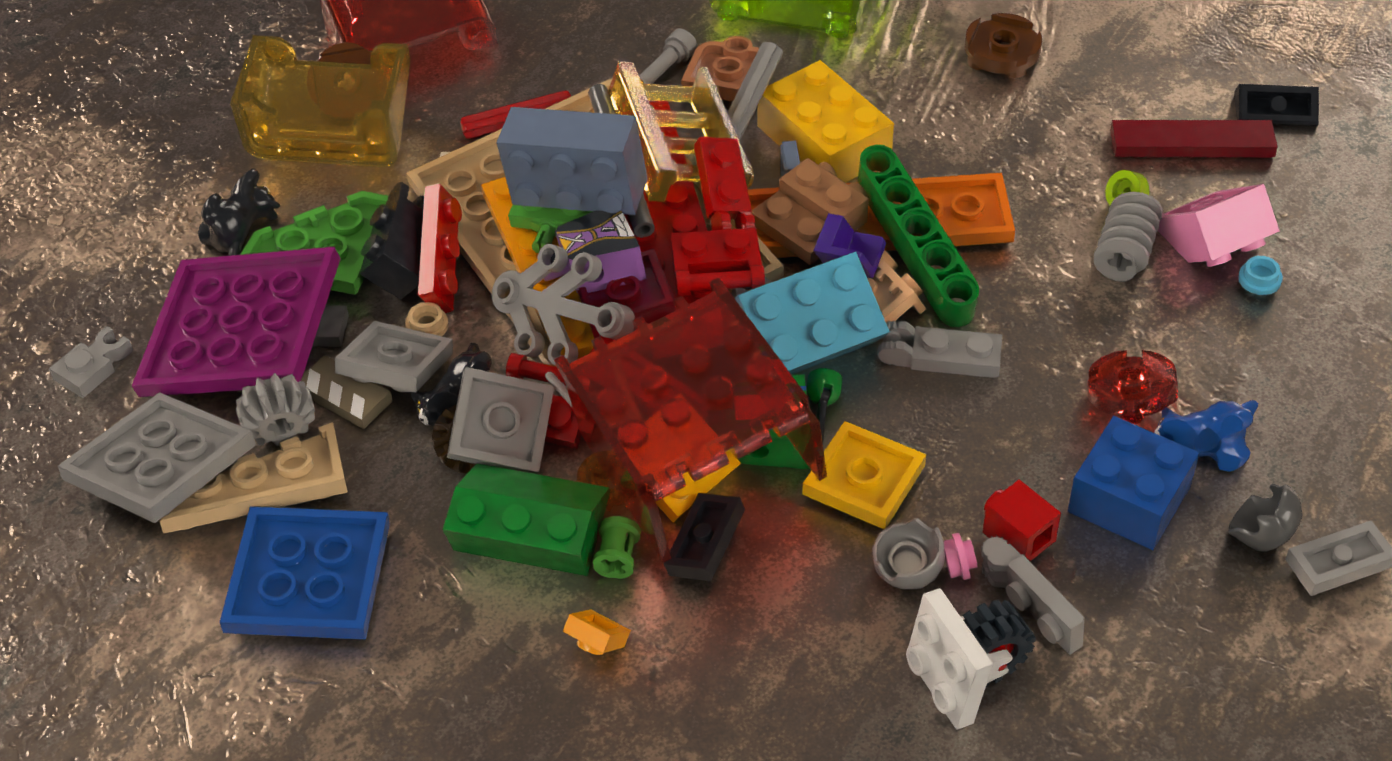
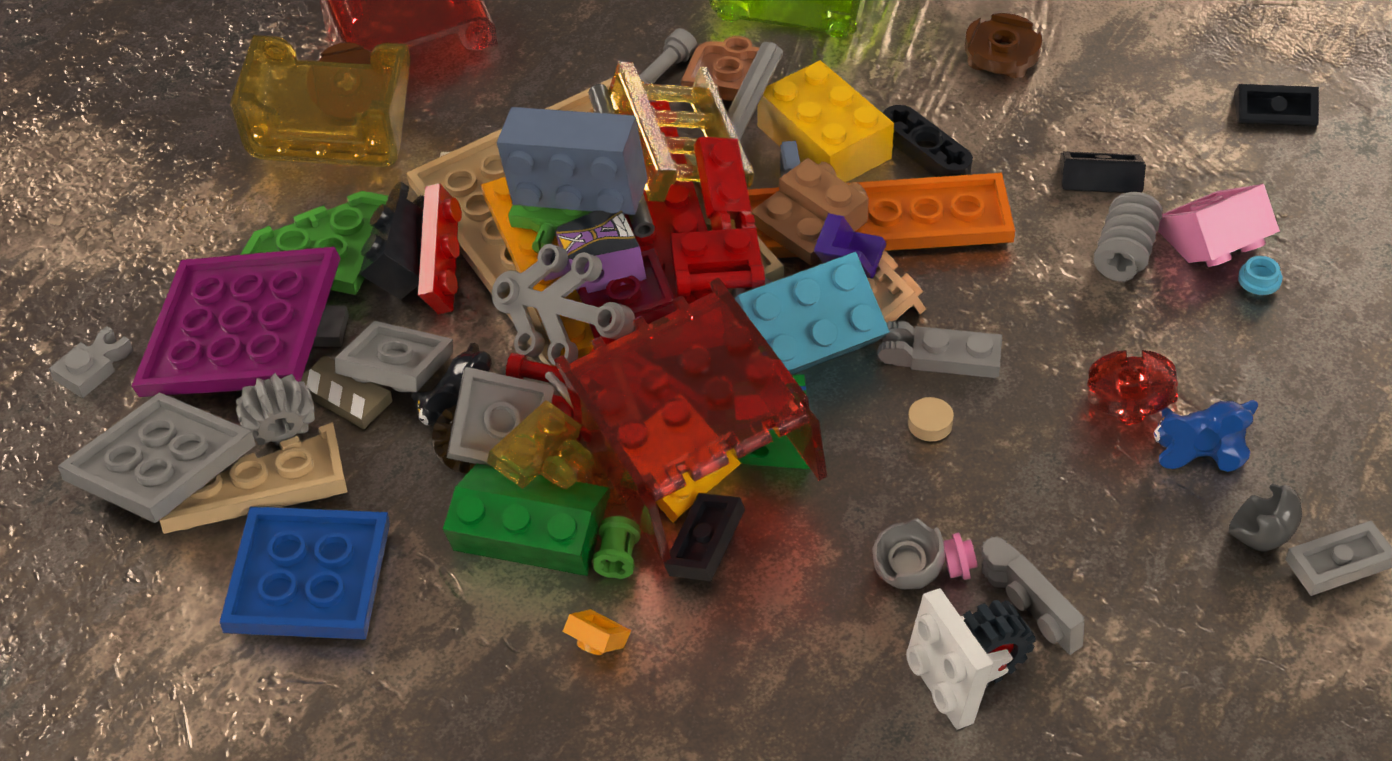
black animal [198,169,280,256] -> none
tan plate [405,302,449,336] -> none
red axle [460,90,571,139] -> none
yellow plate [802,421,926,529] -> none
green hinge [806,368,843,467] -> none
green beam [858,144,979,327] -> none
red brick [982,479,1061,561] -> none
blue brick [1067,415,1200,550] -> none
lime tile [1105,170,1149,205] -> none
dark red tile [1110,120,1278,158] -> none
none -> clear yellow hinge [486,400,595,490]
none -> black beam [883,105,973,177]
none -> tan tile [908,397,954,441]
none -> black slope [1060,151,1146,193]

